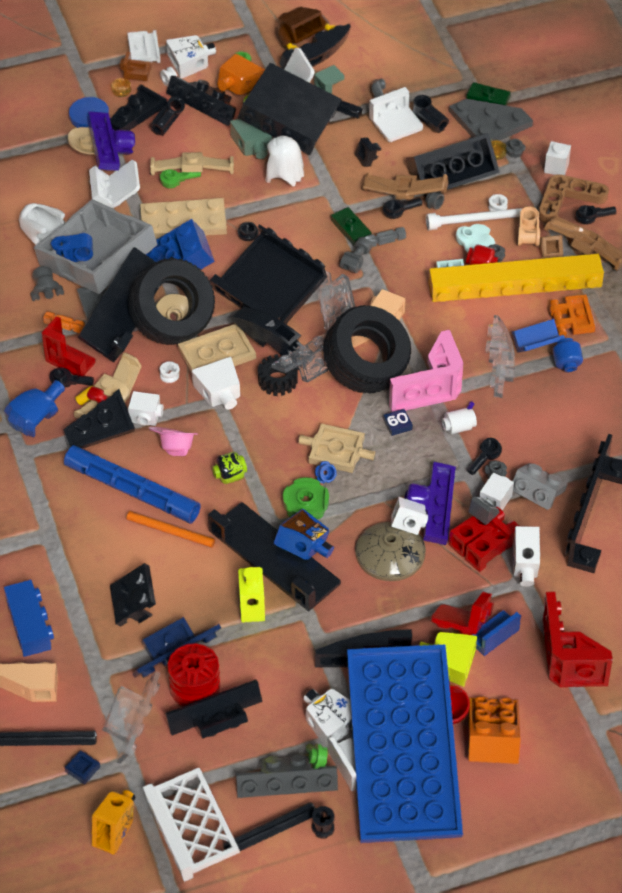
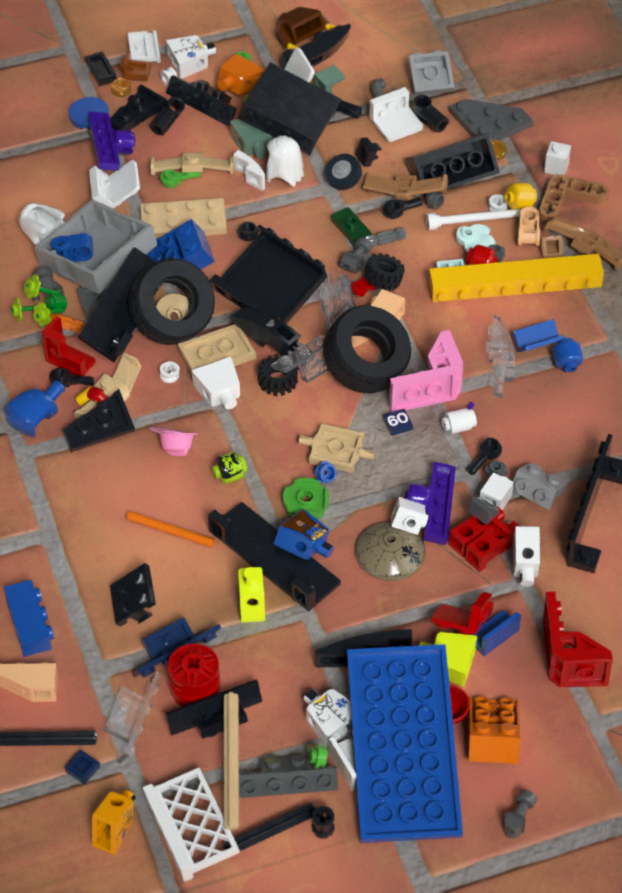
blue piece [64,445,201,524] -> none
tan dish [68,127,95,155] -> none
white brick [128,391,164,426] -> none
dark green plate [467,82,511,106] -> none
dark grey plate [505,139,526,158] -> none
orange plate [550,294,595,336] -> none
black plate [575,205,616,224] -> none
none -> plant [10,274,67,327]
none -> black tile [84,51,118,87]
none -> tan axle [224,692,239,831]
none -> white slope [233,150,265,191]
none -> black wheel [325,154,362,190]
none -> red piece [350,277,377,297]
none -> black tyre [364,253,405,291]
none -> light grey plate [407,50,455,95]
none -> dark grey leg [503,789,537,839]
none -> yellow head [504,183,537,210]

